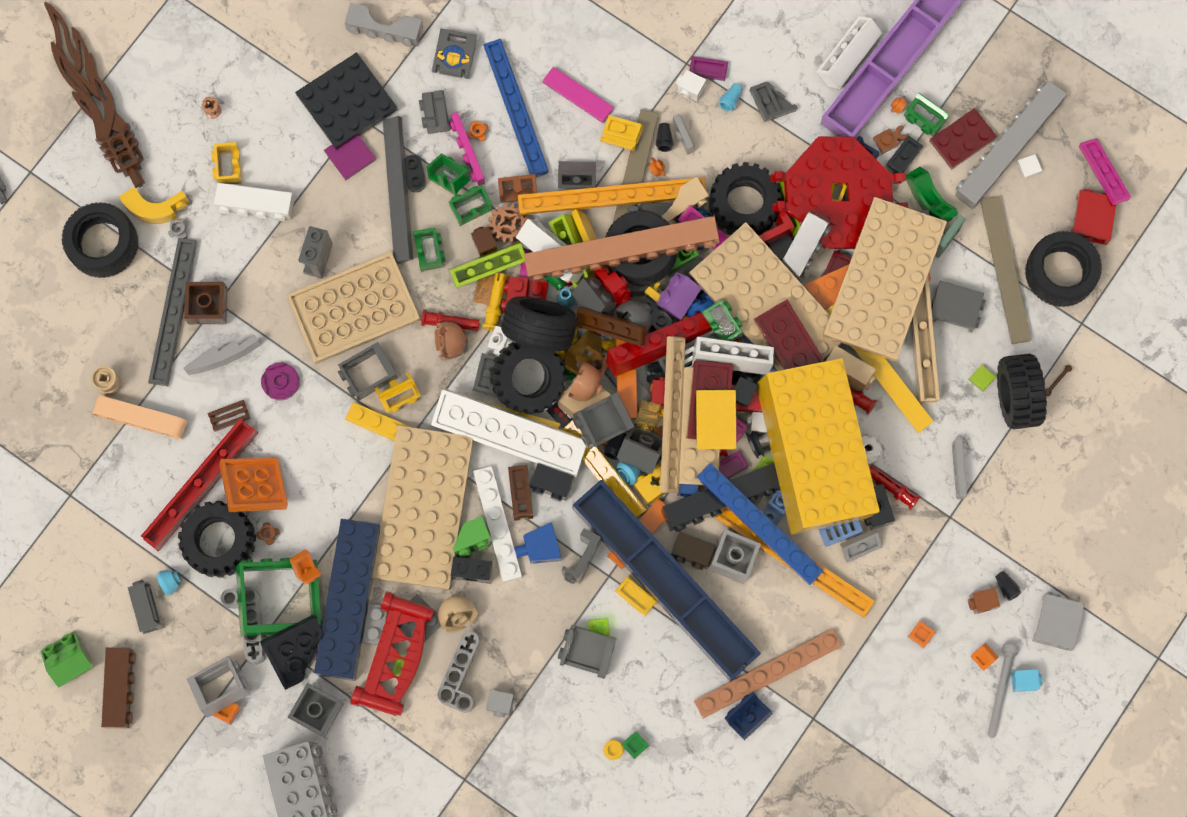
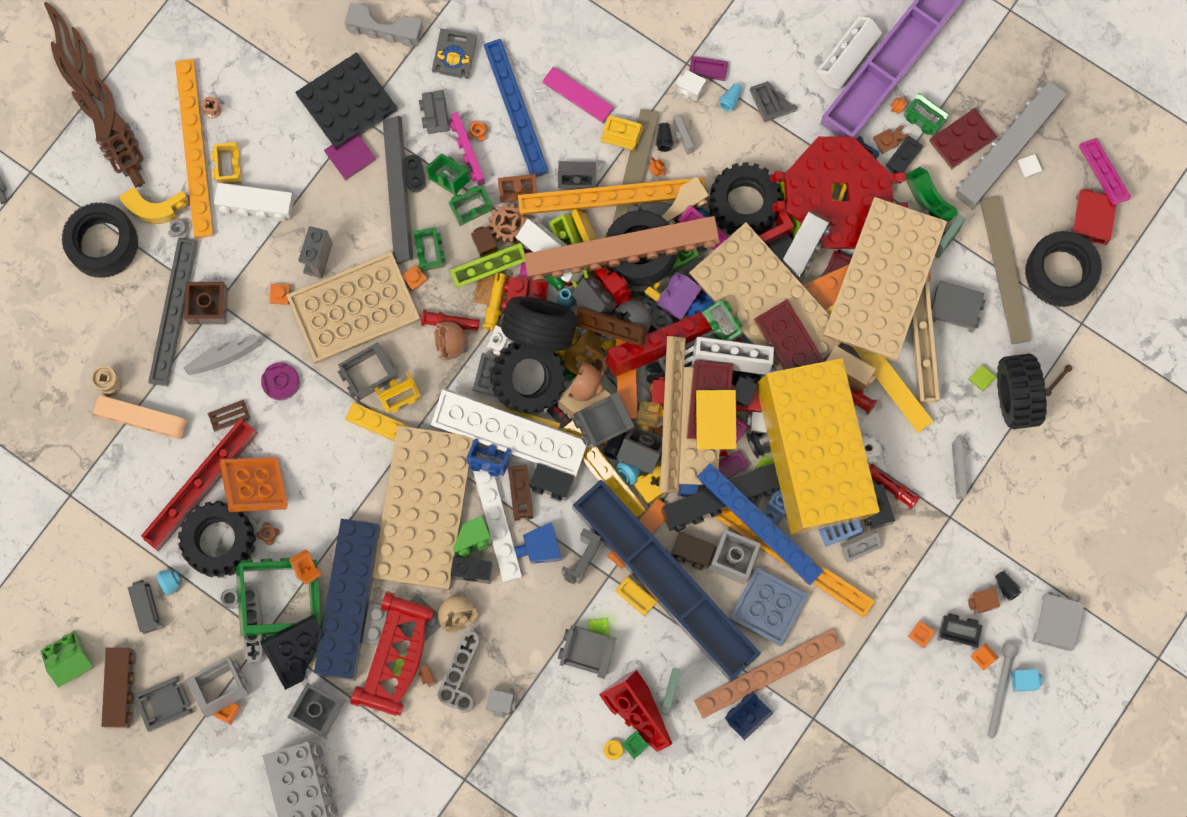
none -> dark grey container [134,676,193,732]
none -> light orange plate [175,59,214,239]
none -> orange plate [269,284,291,305]
none -> orange plate [402,265,428,292]
none -> dark orange plate [419,665,436,688]
none -> blue window [467,439,512,477]
none -> red wedge [599,669,673,752]
none -> sand green tile [661,668,681,715]
none -> sand blue plate [729,567,808,647]
none -> black window [937,613,983,650]

